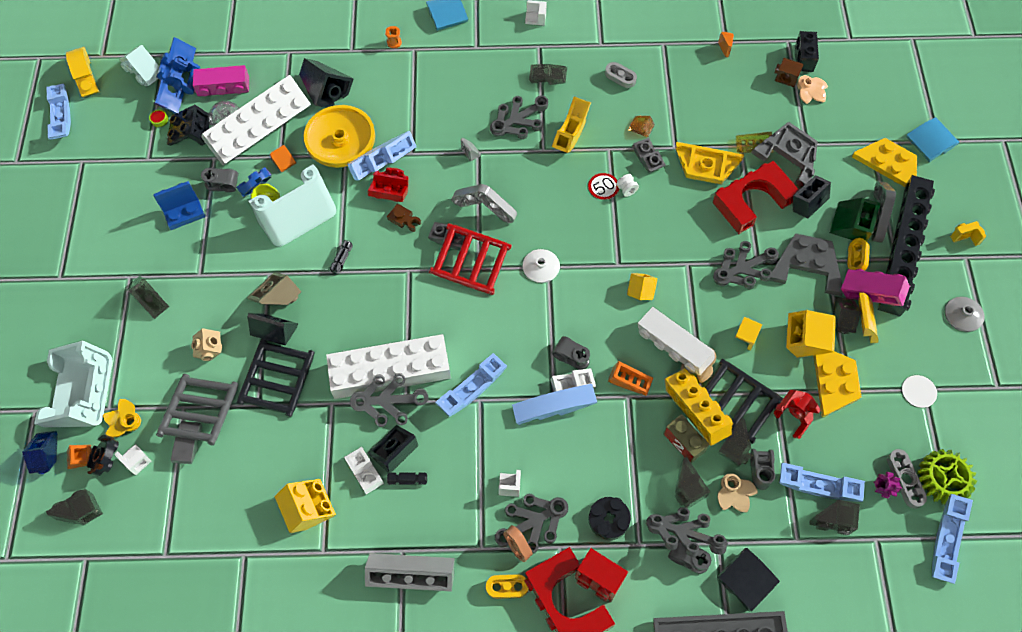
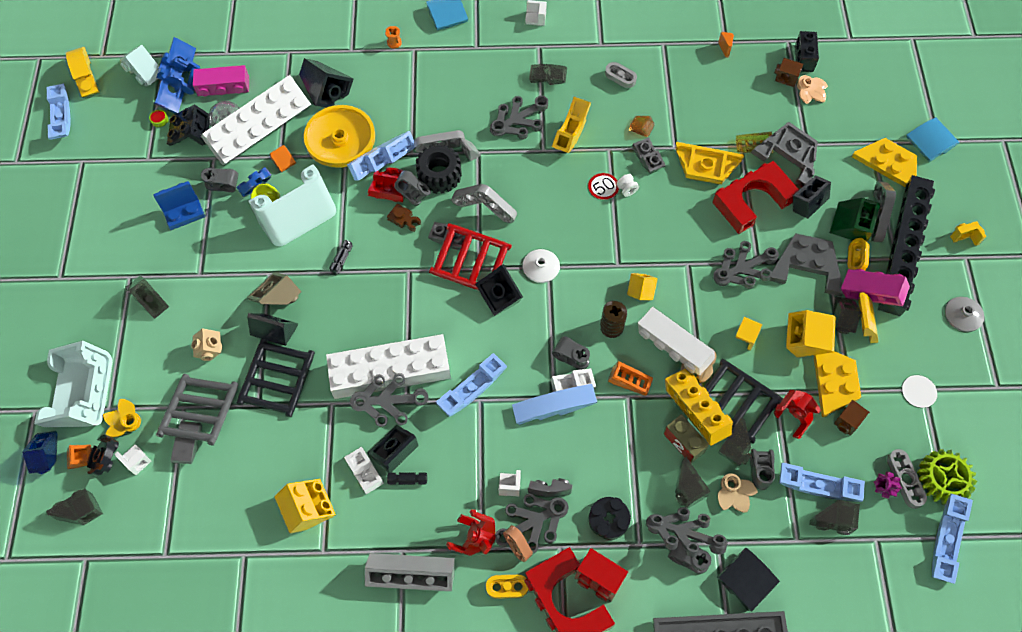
none -> dark grey piece [395,170,431,206]
none -> light grey beam [414,130,465,153]
none -> black tyre [416,144,462,194]
none -> red piece [446,509,496,556]
none -> black slope [475,264,523,316]
none -> flat silver slope [528,478,573,497]
none -> dark brown piece [600,301,627,338]
none -> reddish brown brick [834,400,869,436]

